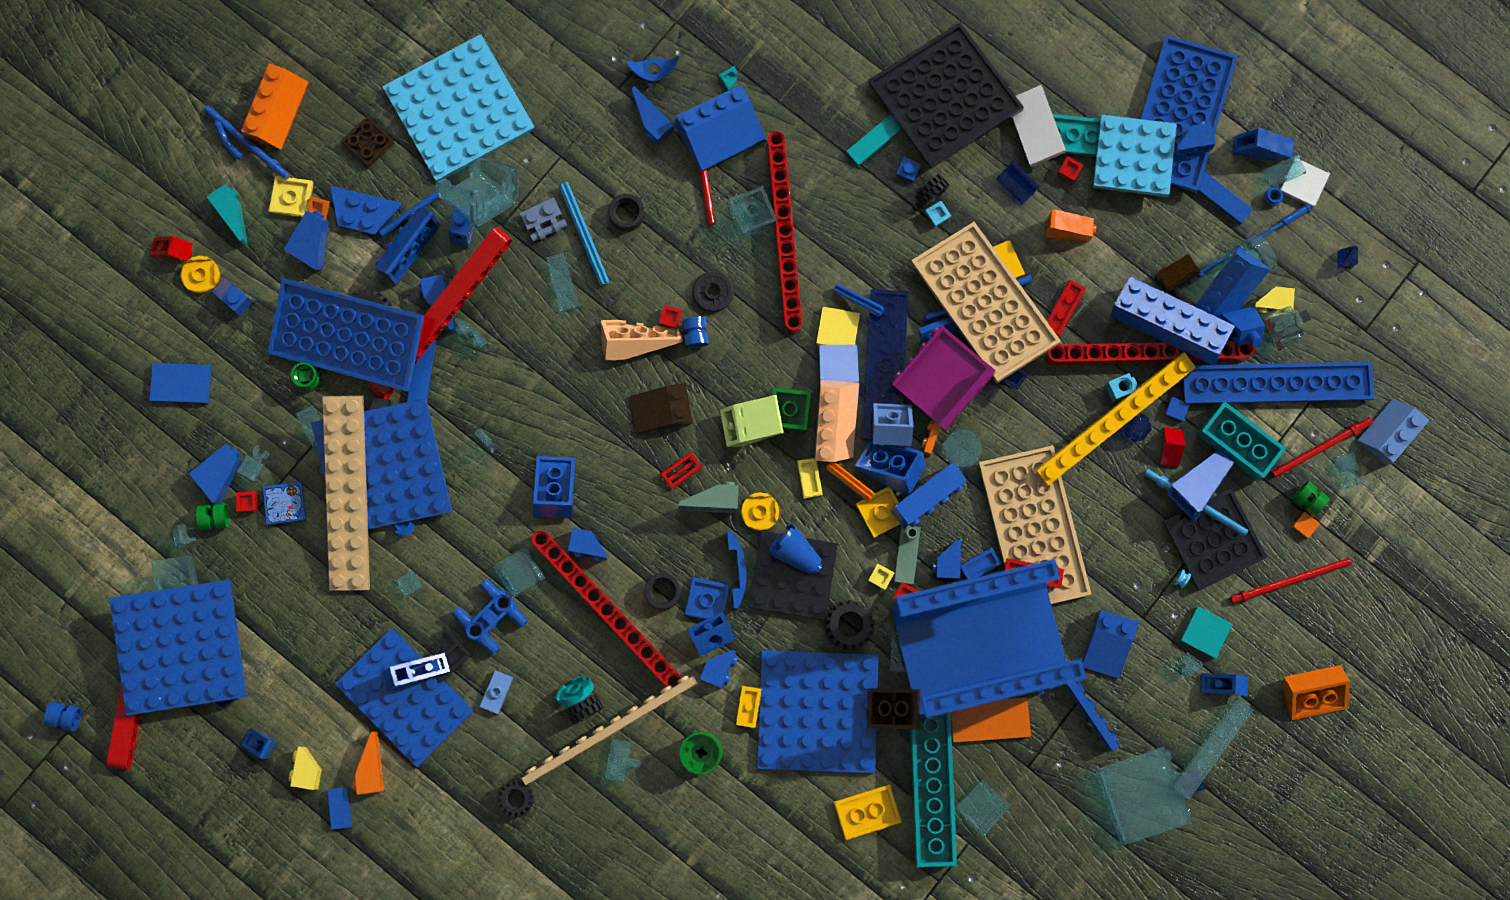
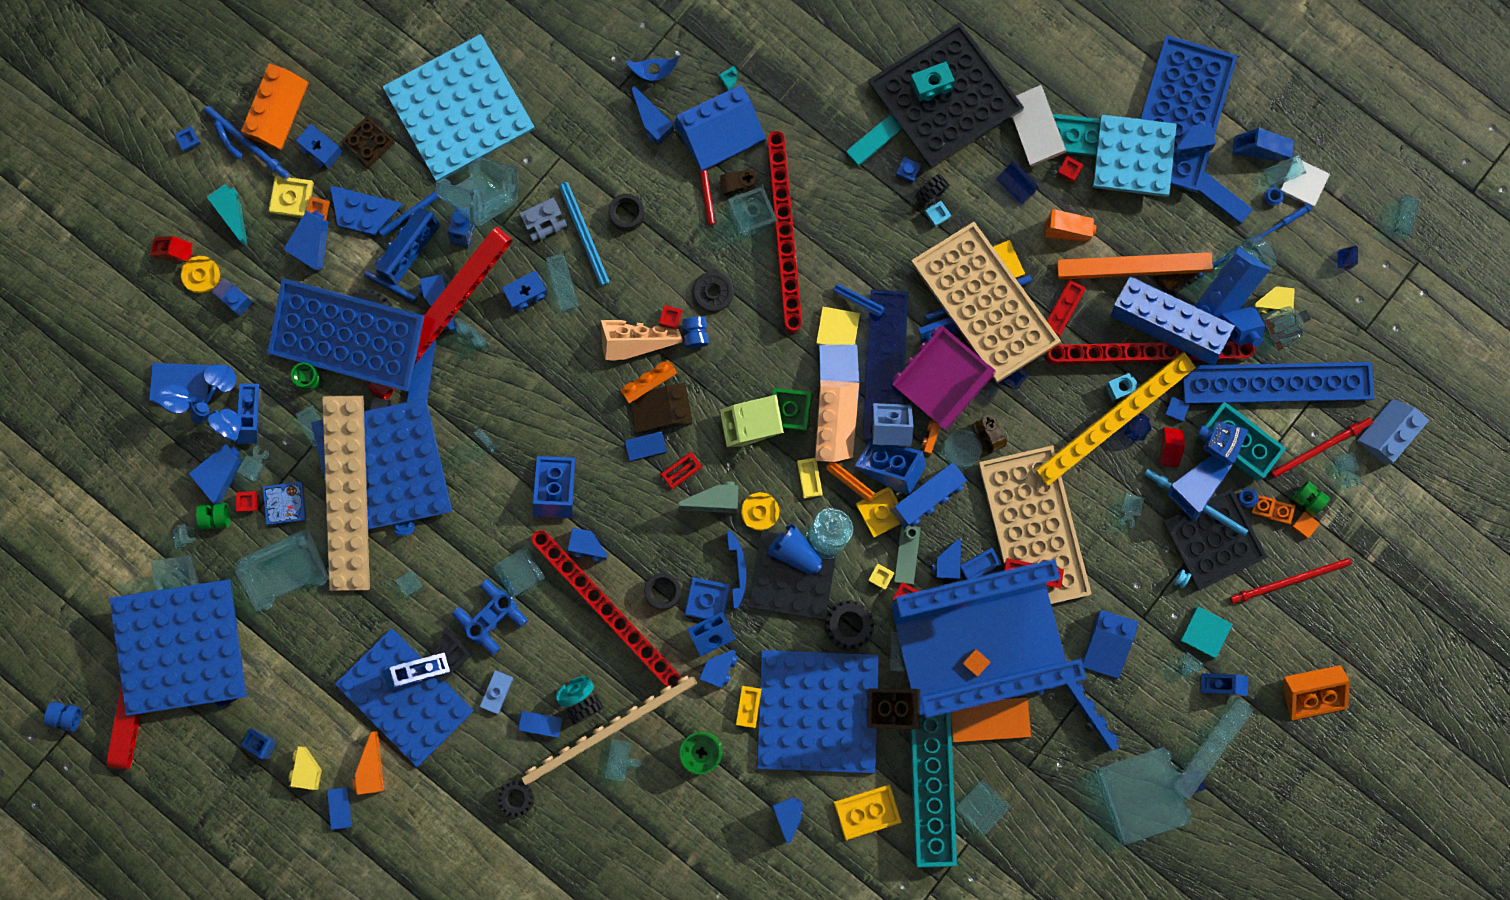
none -> blue plant [152,364,241,442]
none -> blue plate [174,126,201,153]
none -> clear light blue windscreen [235,529,329,612]
none -> blue slope [237,384,259,444]
none -> blue brick [296,124,343,169]
none -> blue bar [364,270,417,303]
none -> blue brick [502,270,548,312]
none -> blue slope [517,711,562,738]
none -> orange plate [620,360,677,403]
none -> blue slope [625,432,667,461]
none -> dark brown piece [720,170,757,196]
none -> blue slope [772,796,804,844]
none -> clear light blue wheel [806,509,853,559]
none -> teal brick [911,62,955,102]
none -> orange tile [962,649,990,677]
none -> dark brown piece [973,414,1007,454]
none -> orange tile [1058,252,1213,280]
none -> clear light blue plate [1119,493,1145,529]
none -> blue torso [1197,422,1248,466]
none -> blue plate [1239,489,1258,508]
none -> orange slope [1252,495,1296,525]
none -> clear light blue slope [1393,194,1419,236]

